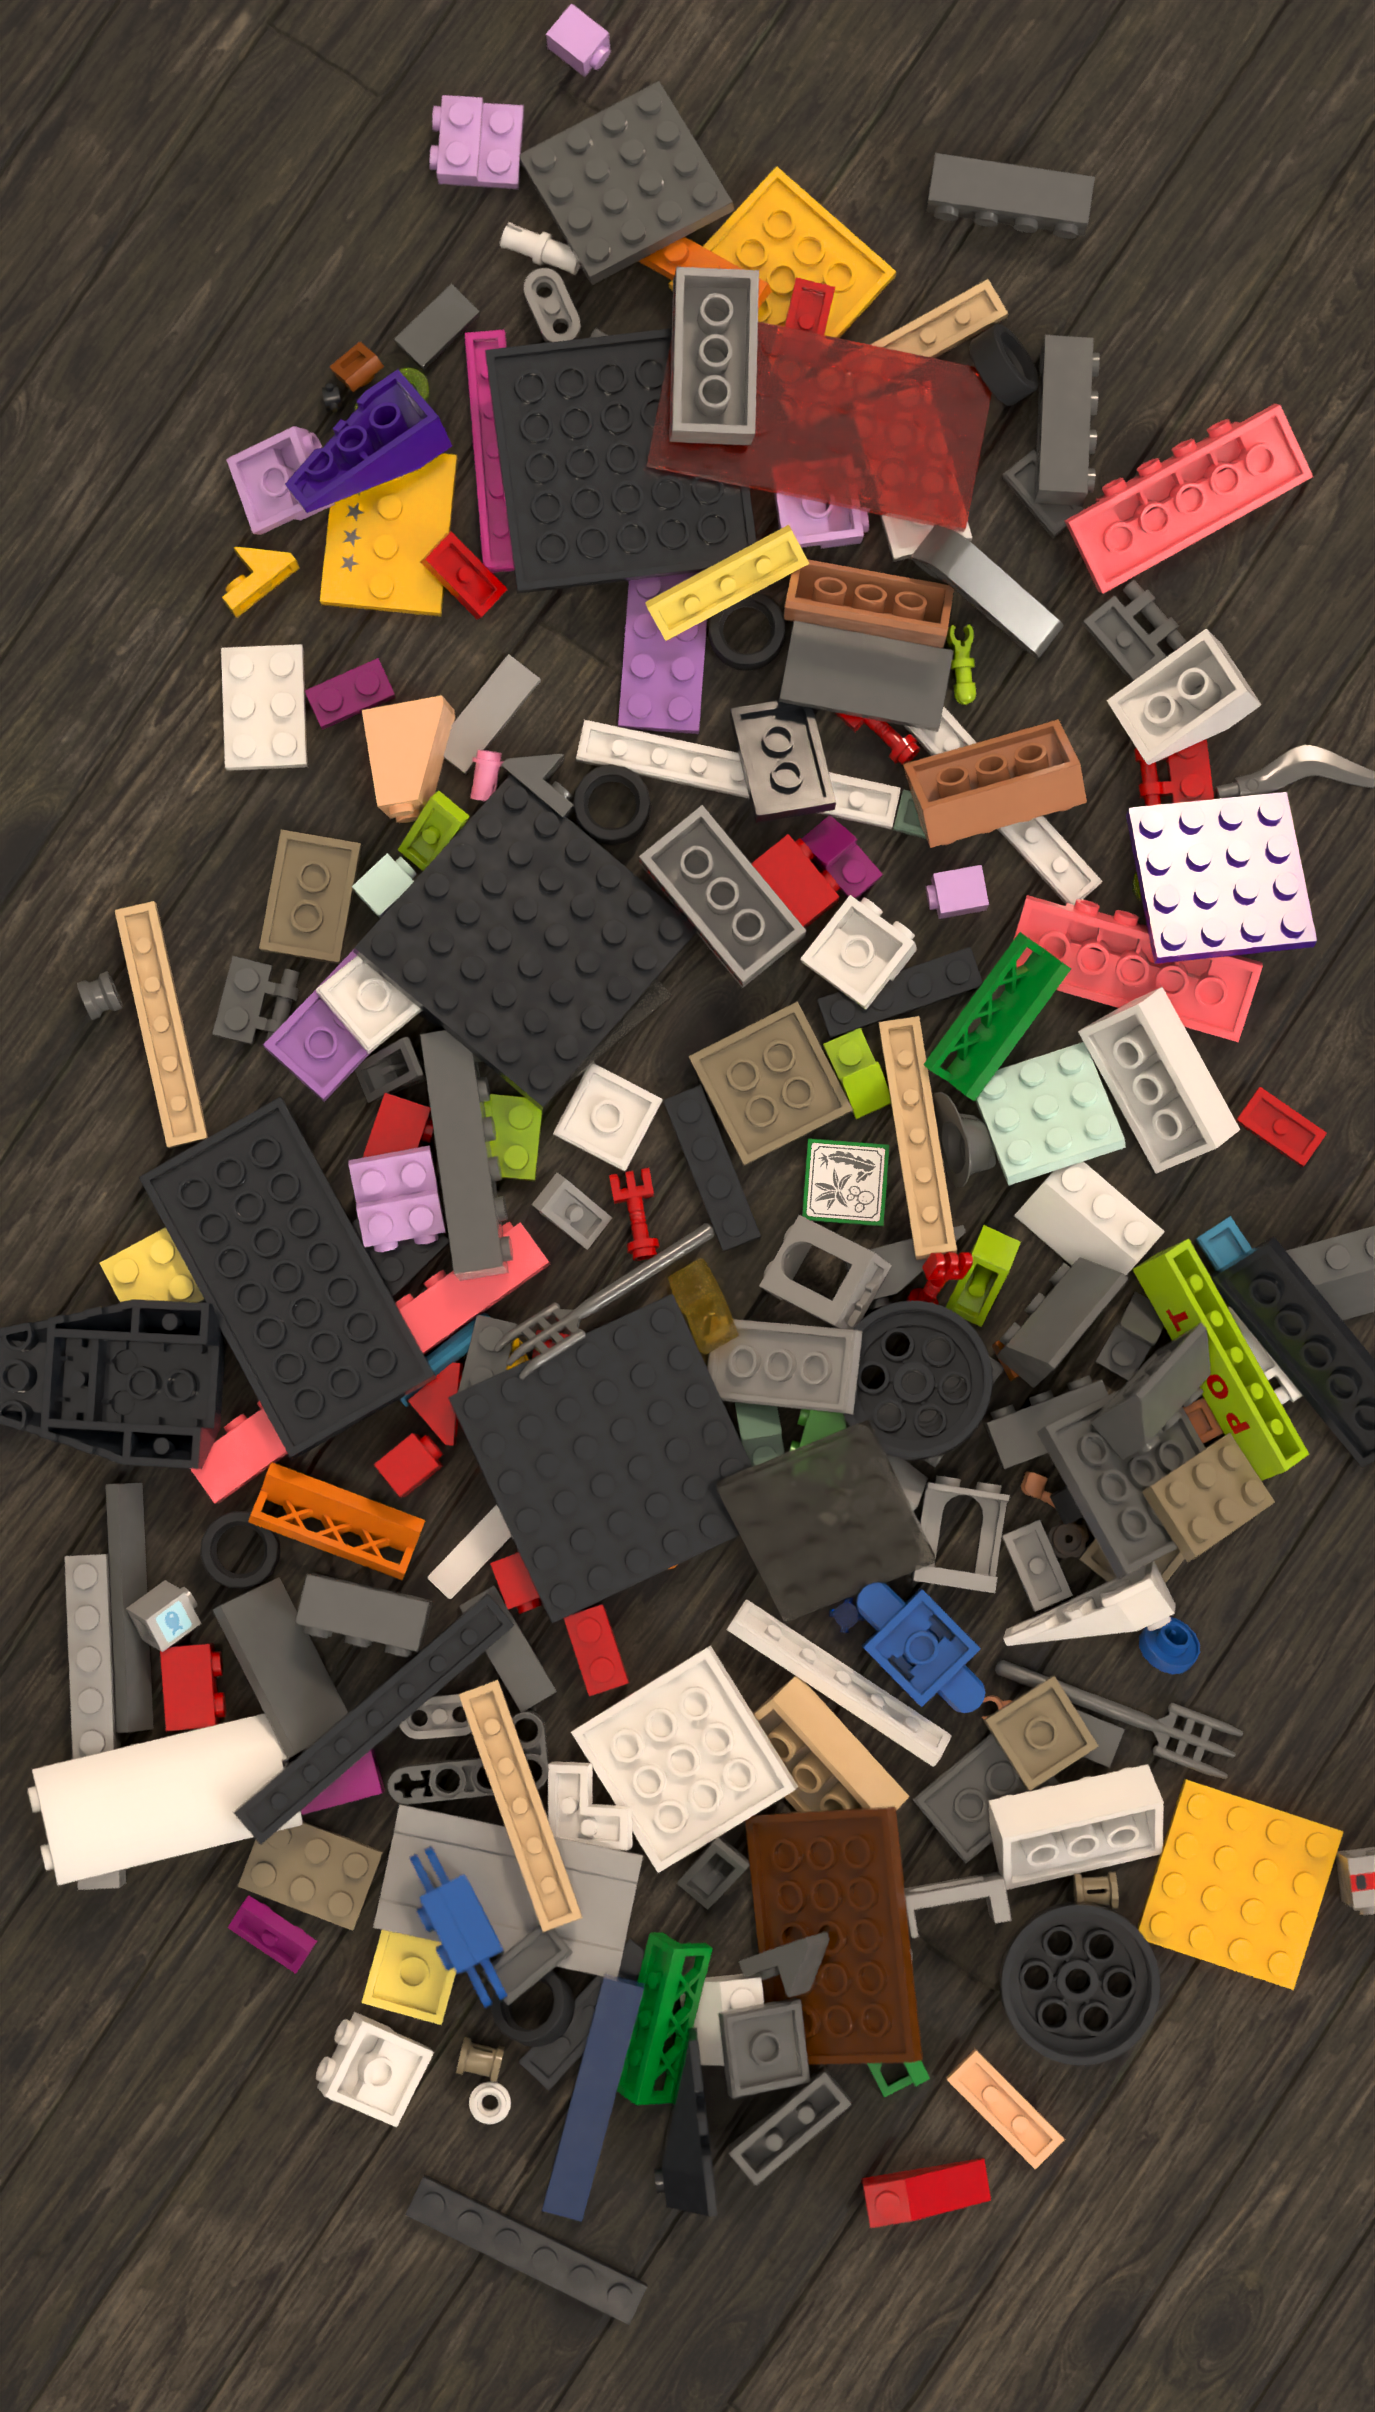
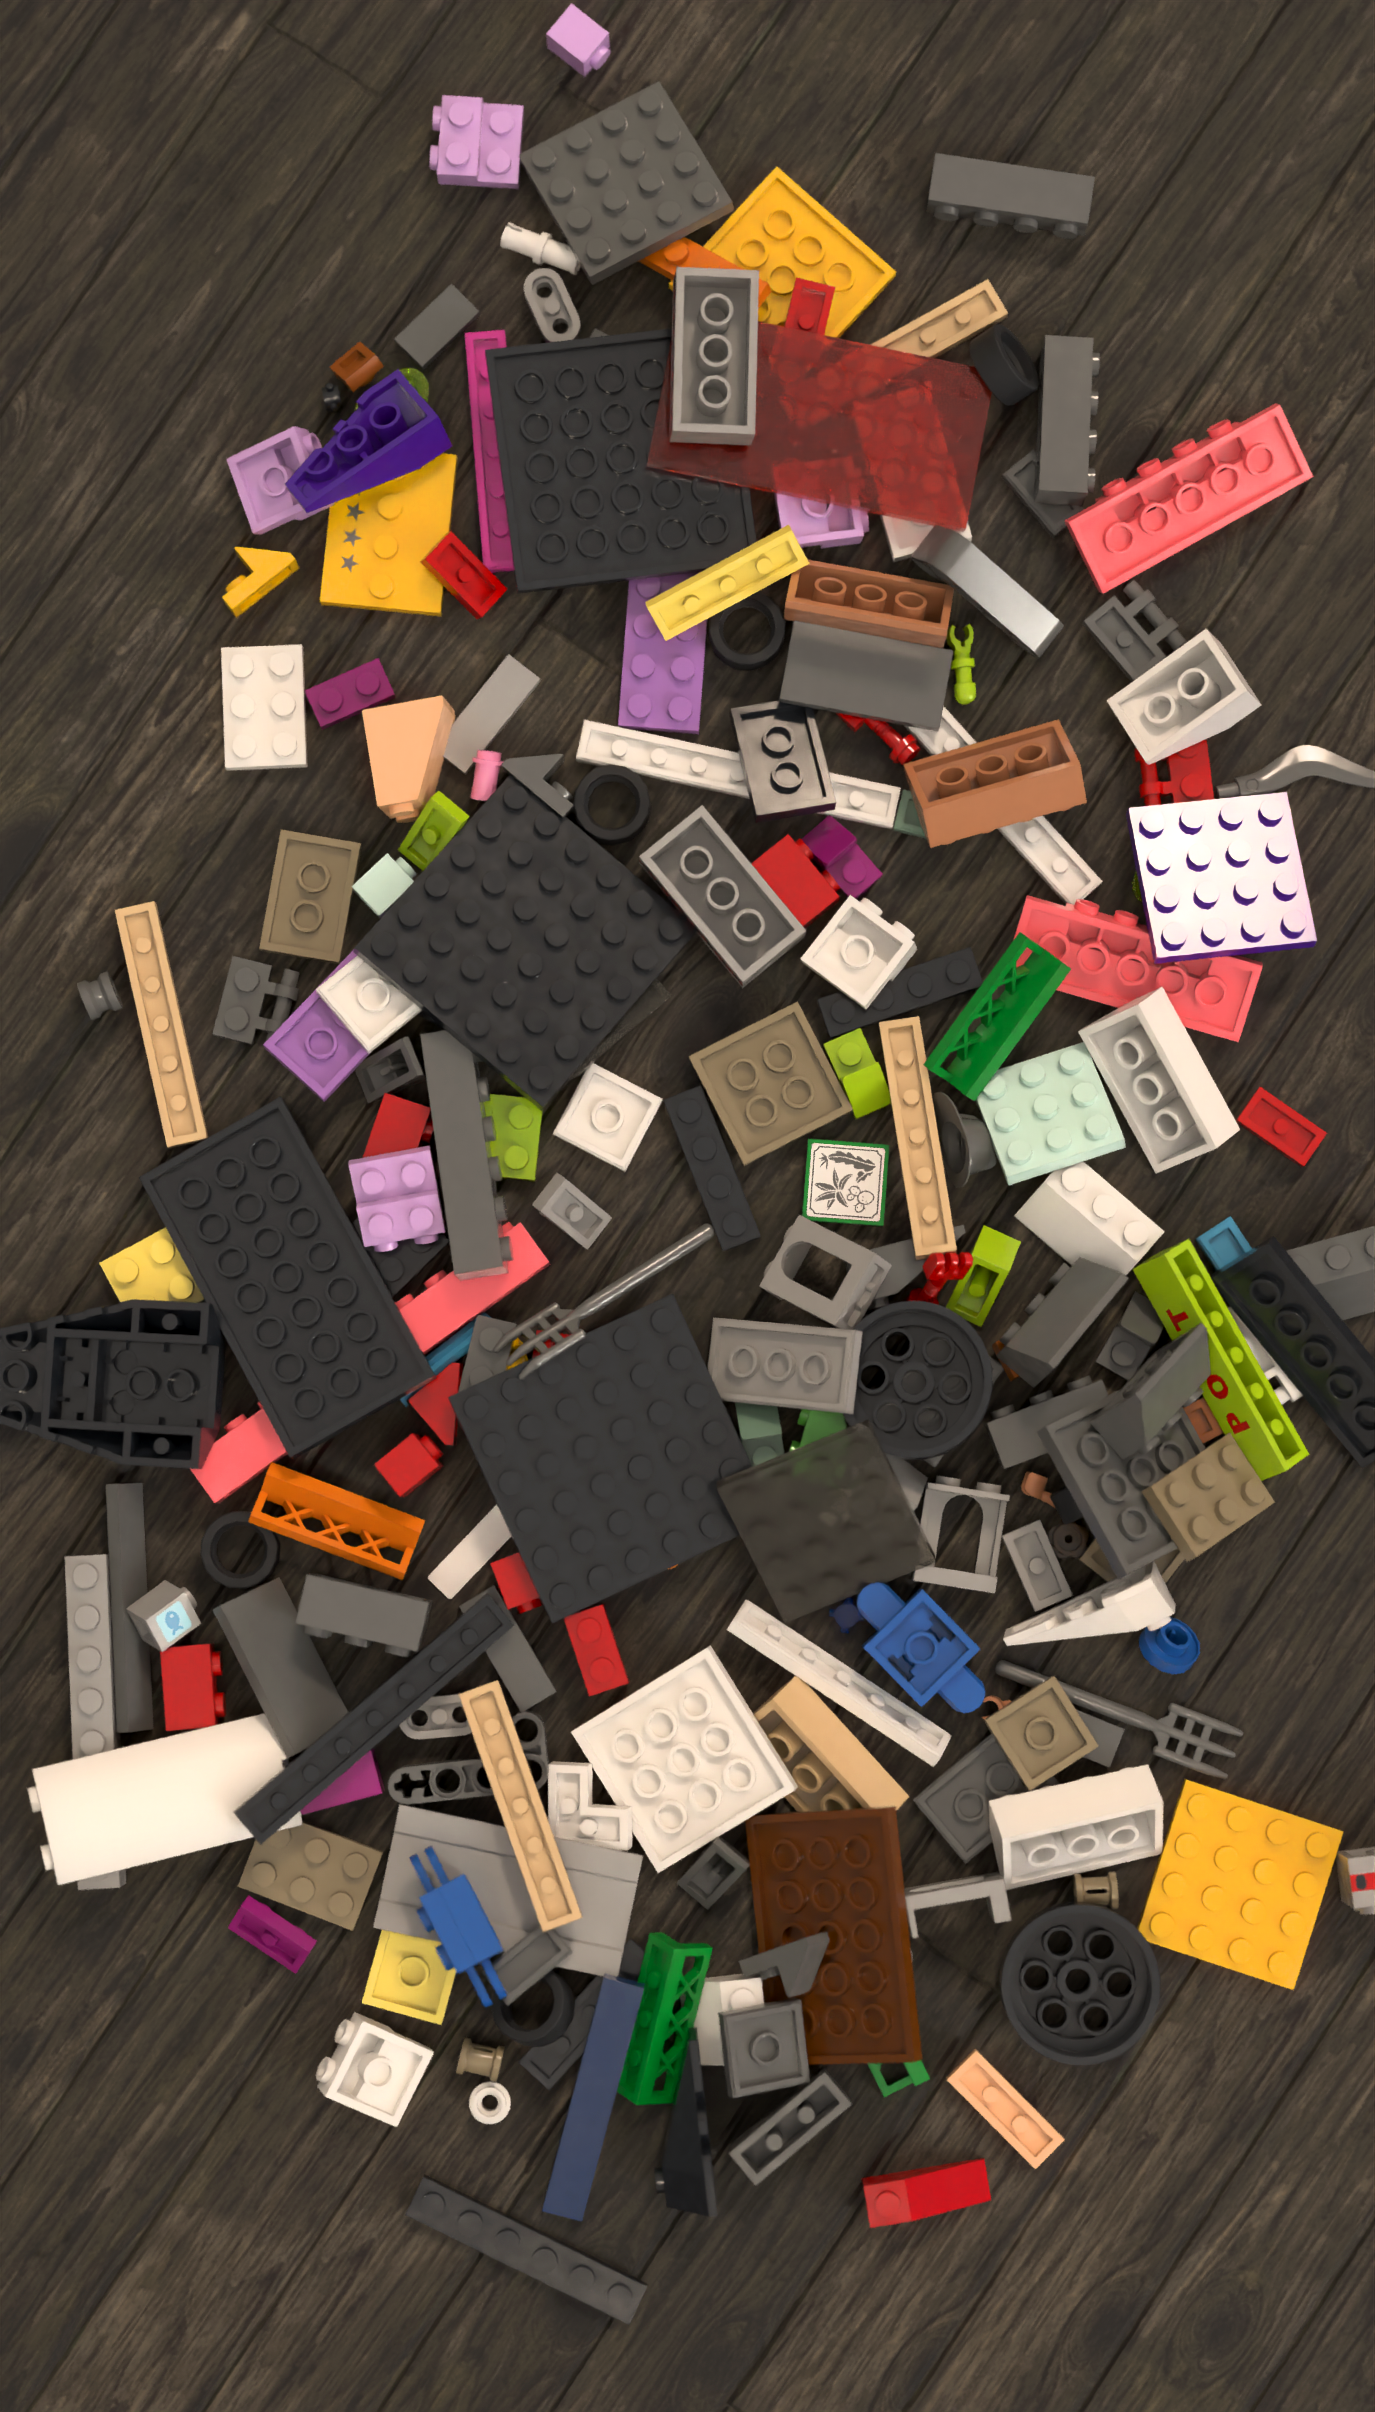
red hinge [609,1168,660,1261] -> none
clear yellow slope [668,1258,739,1355] -> none
lavender brick [926,865,989,919] -> none

